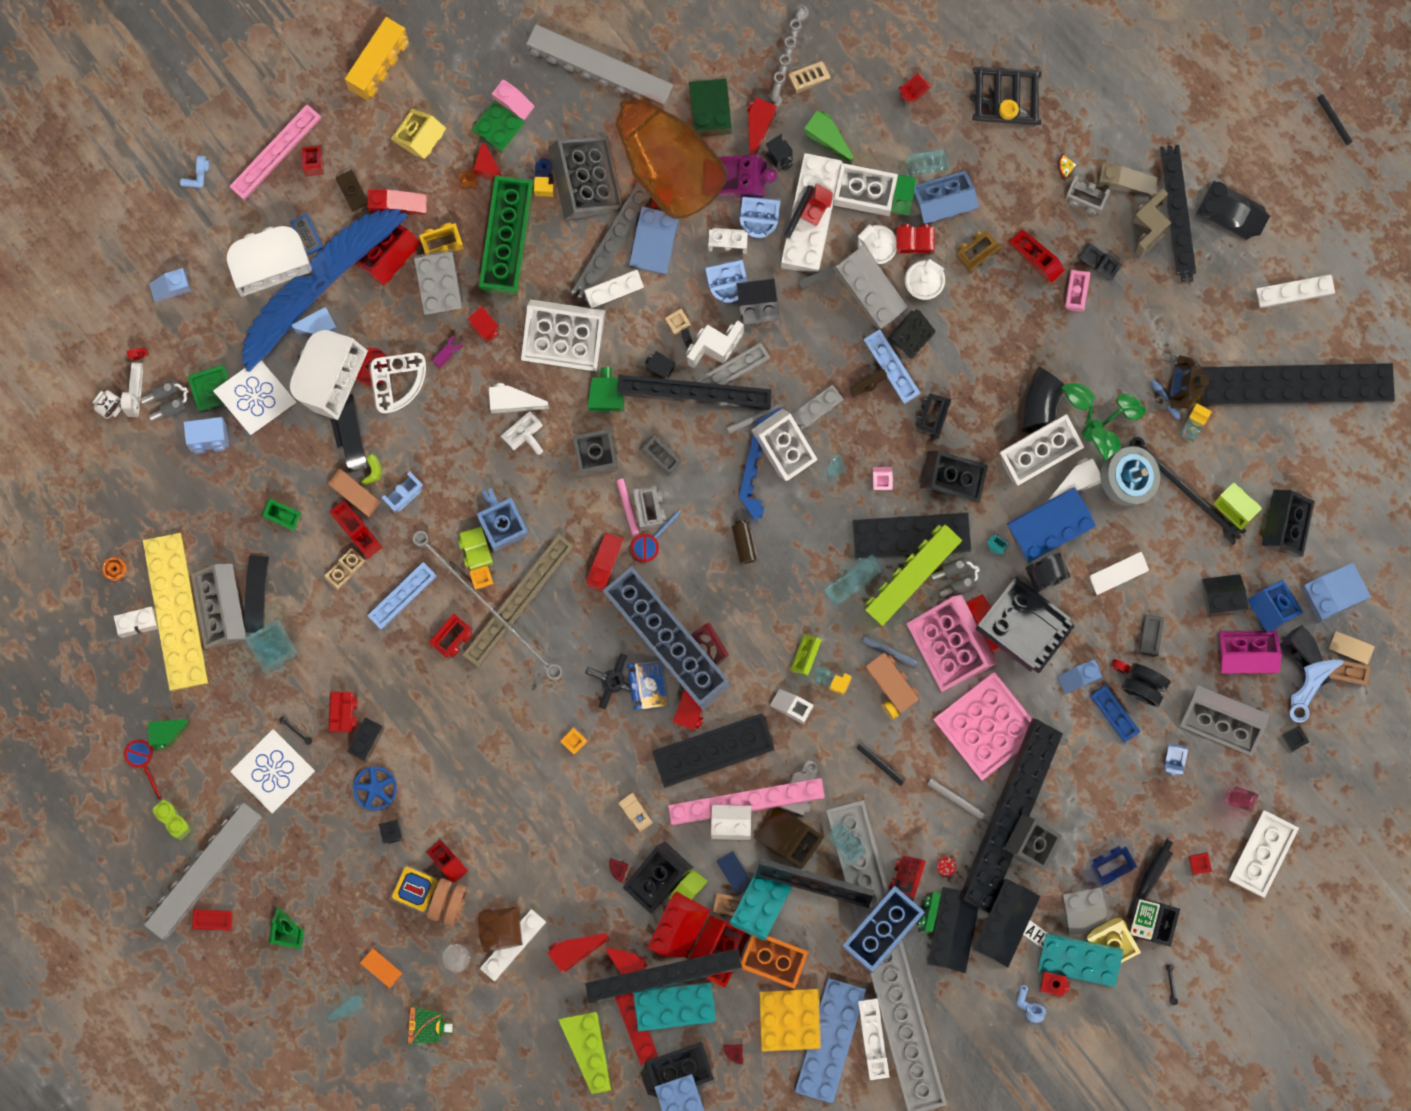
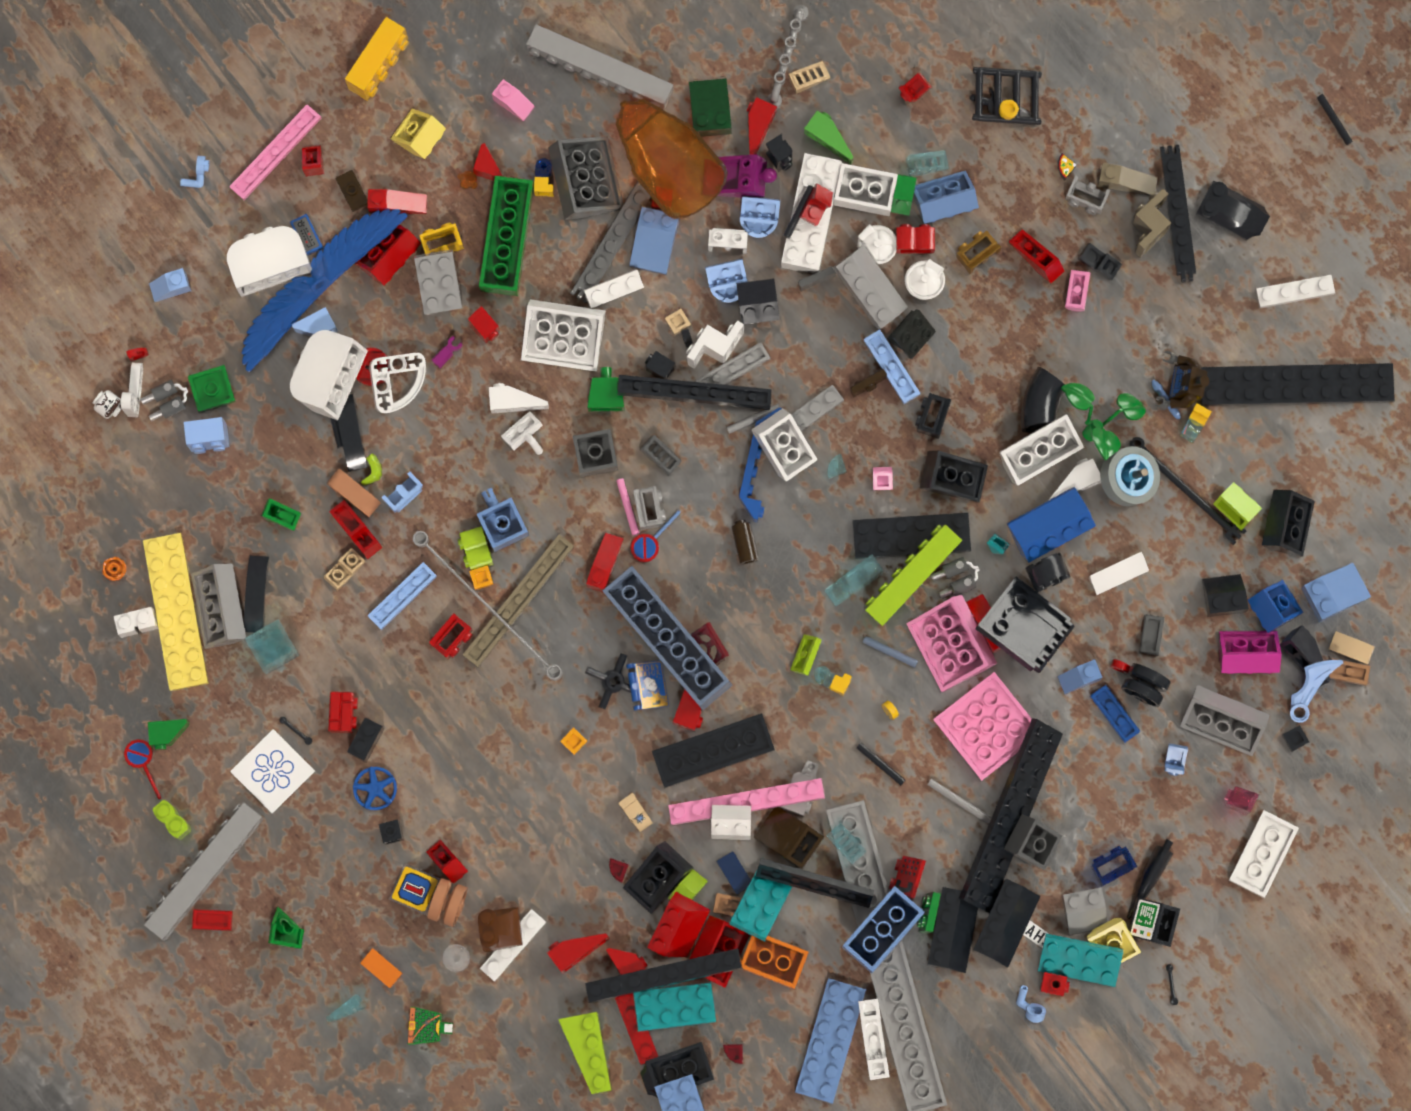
white sticker [213,360,296,435] -> none
green plate [472,100,525,153] -> none
yellow plate [760,989,821,1052] -> none
white slope [770,689,814,725] -> none
nougat brick [865,652,919,715] -> none
red tile [937,857,956,877] -> none
red tile [1188,852,1212,876] -> none

